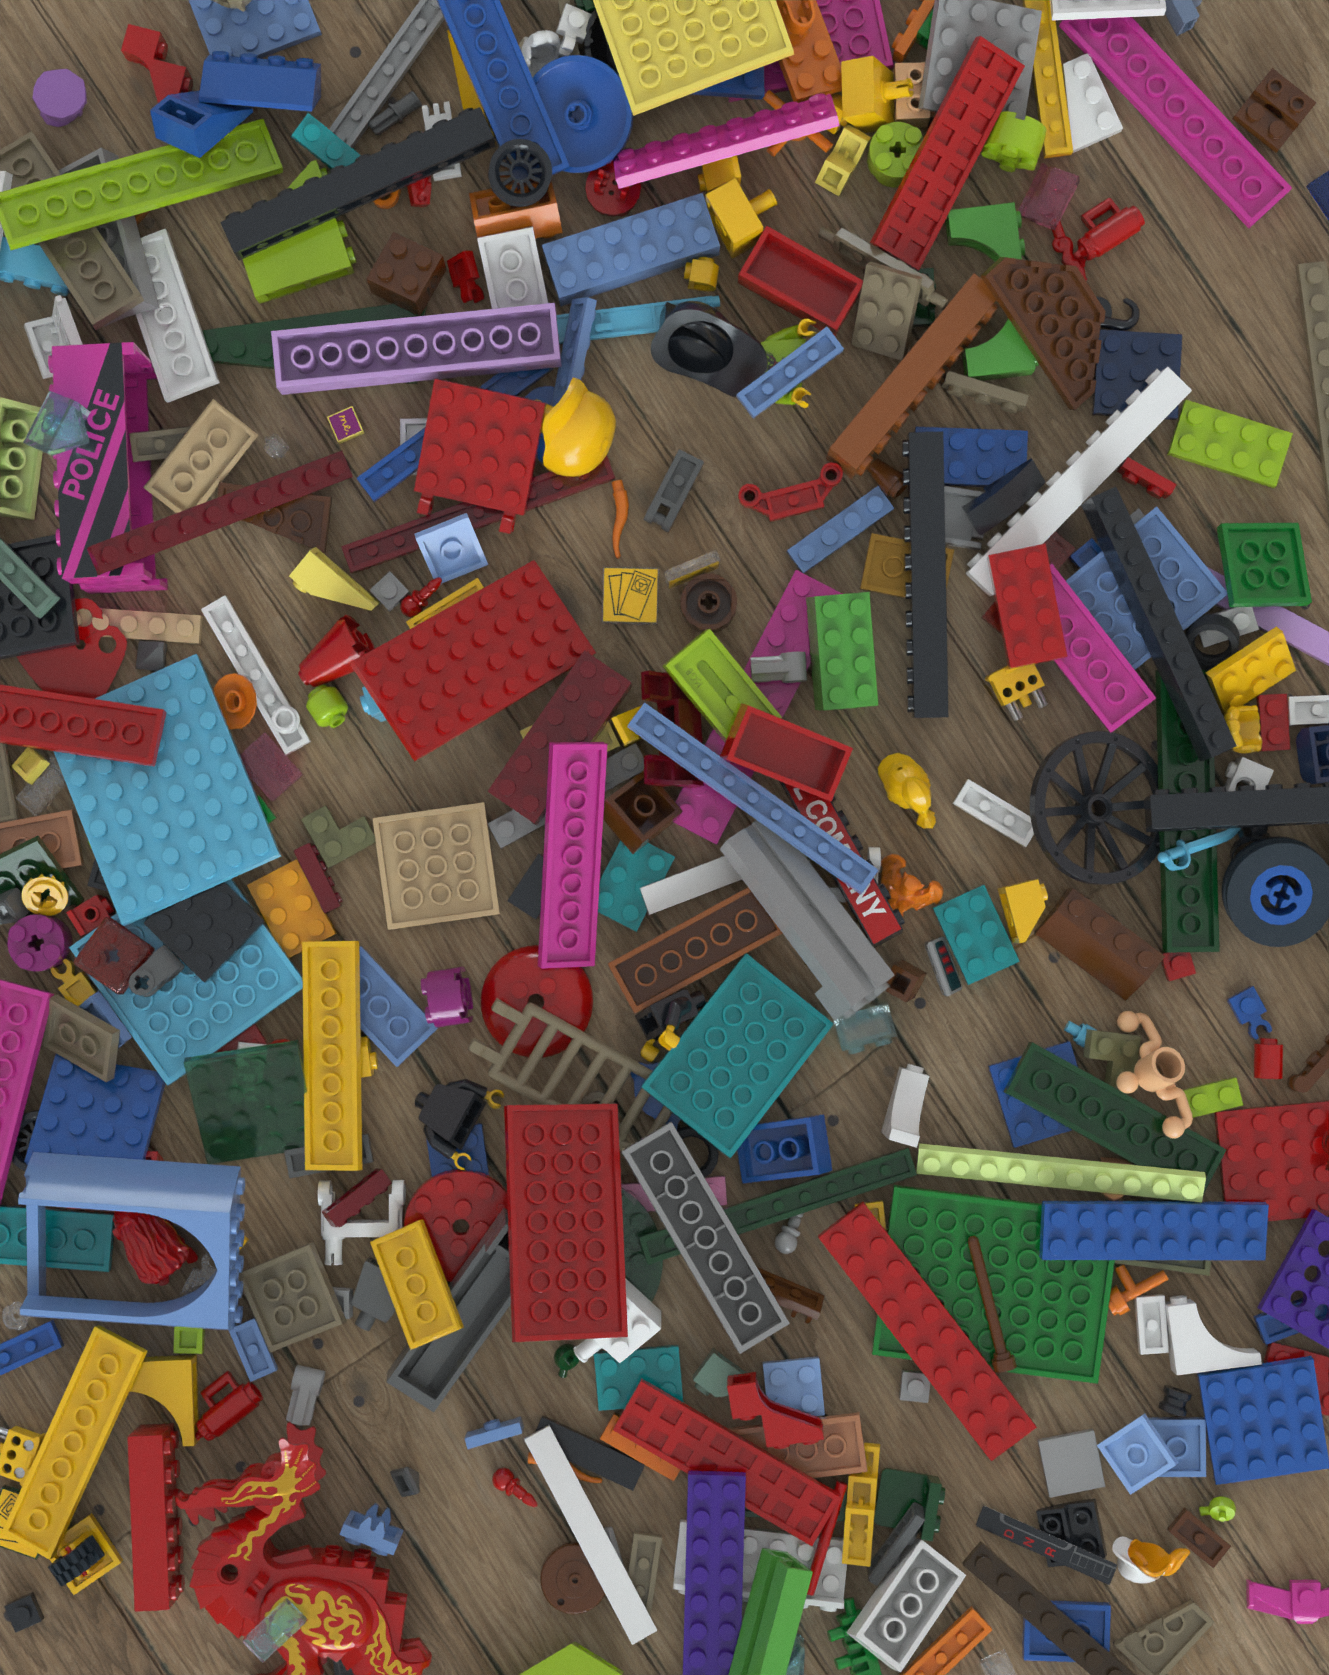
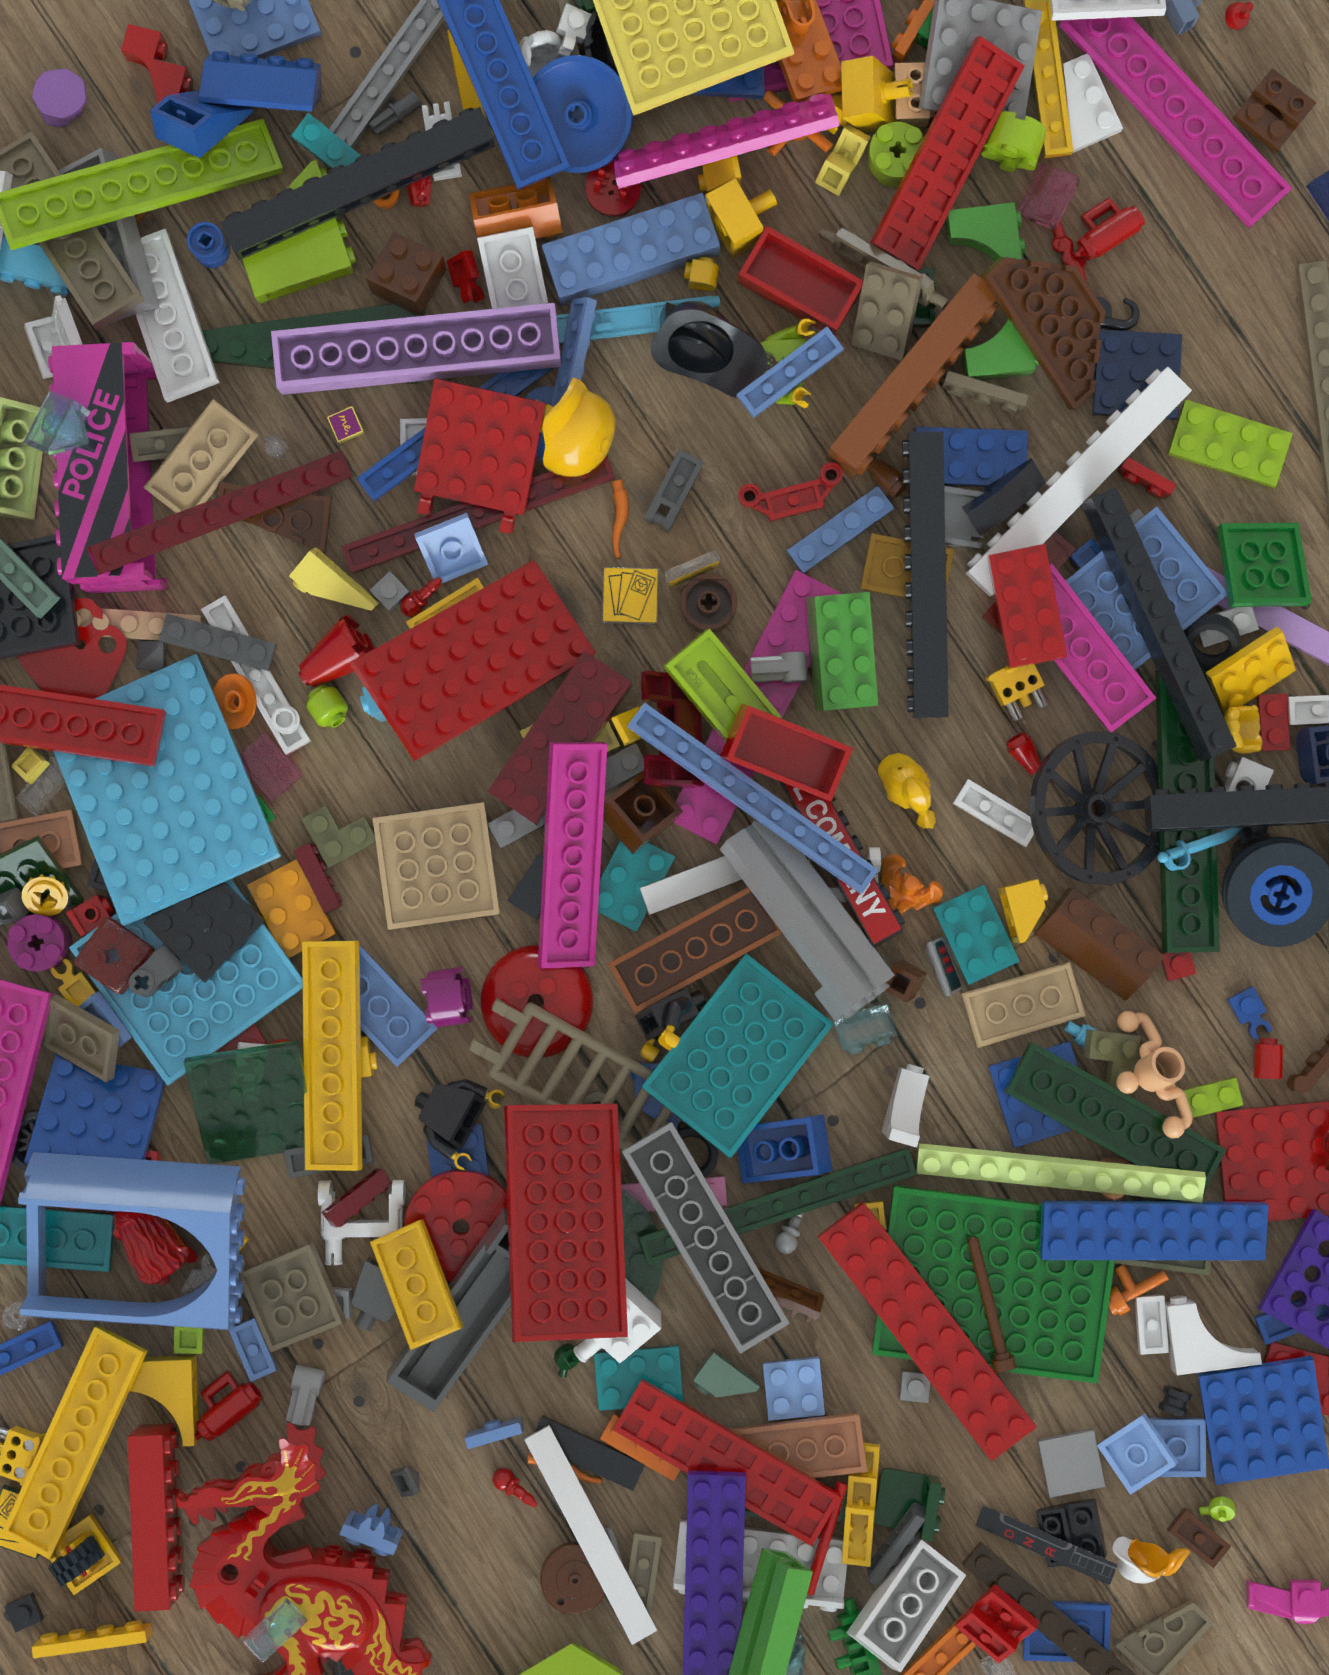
black wheel [488,139,552,207] -> none
red arch [727,1372,824,1449] -> none
none -> yellow plate [32,1620,153,1659]
none -> dark grey plate [159,614,277,672]
none -> blue wheel [187,222,230,268]
none -> red slope [955,1584,1039,1663]
none -> tan tile [961,962,1086,1048]
none -> red cone [1006,731,1041,775]
none -> red piece [1225,1,1254,30]

